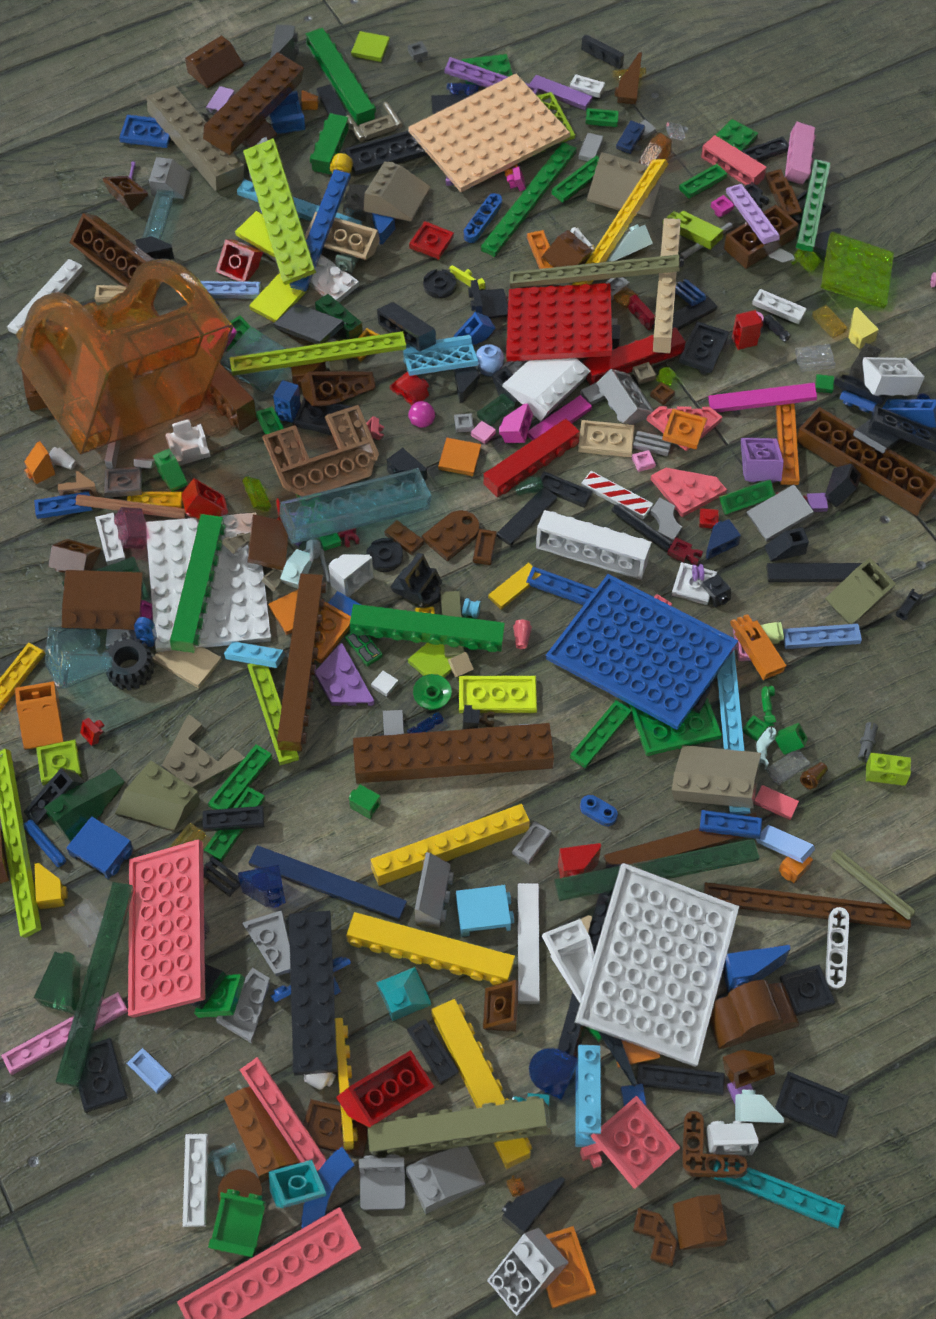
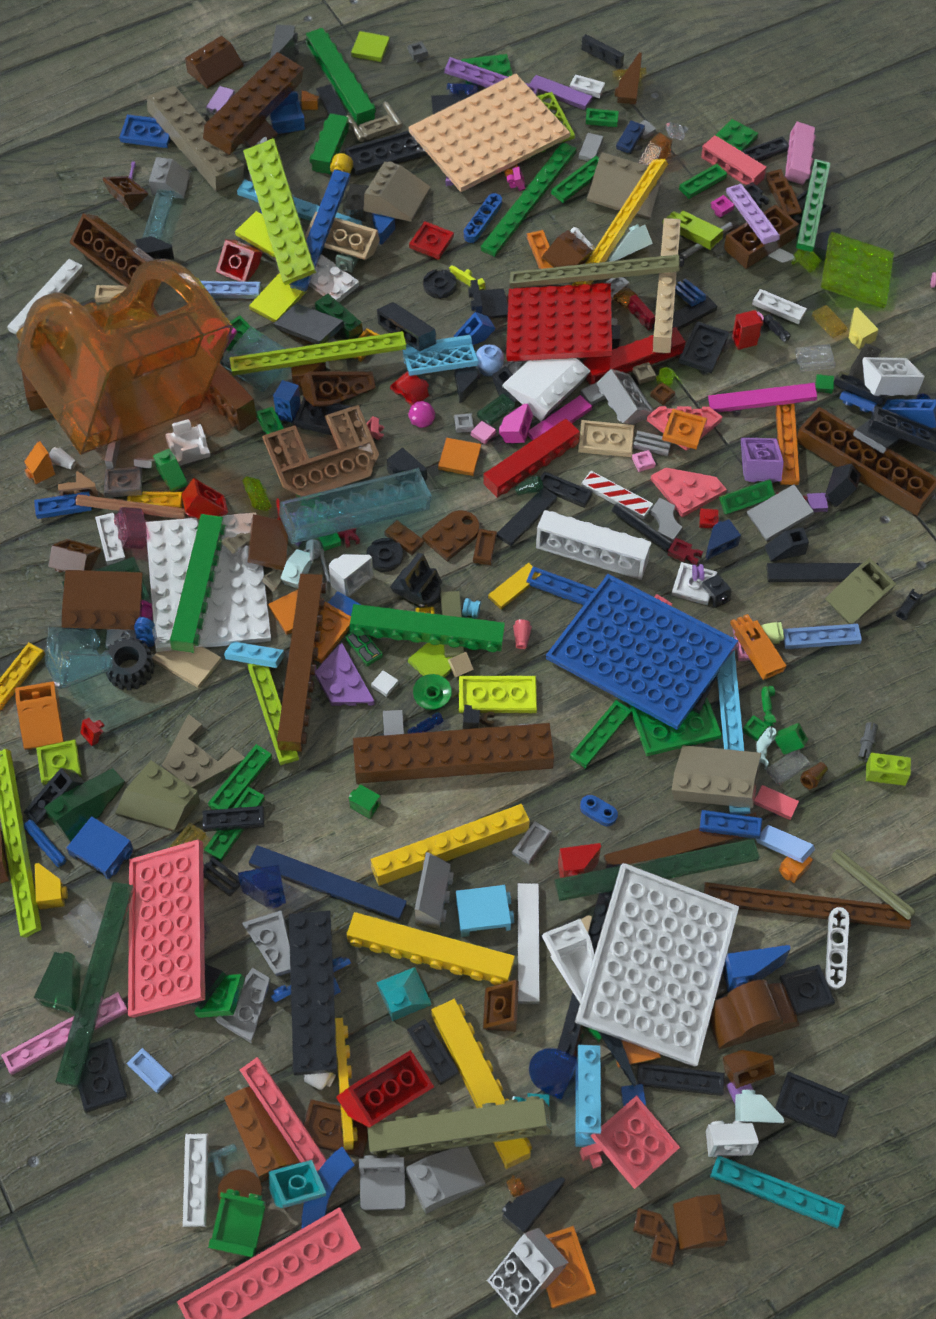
reddish brown beam [683,1111,748,1178] -> none

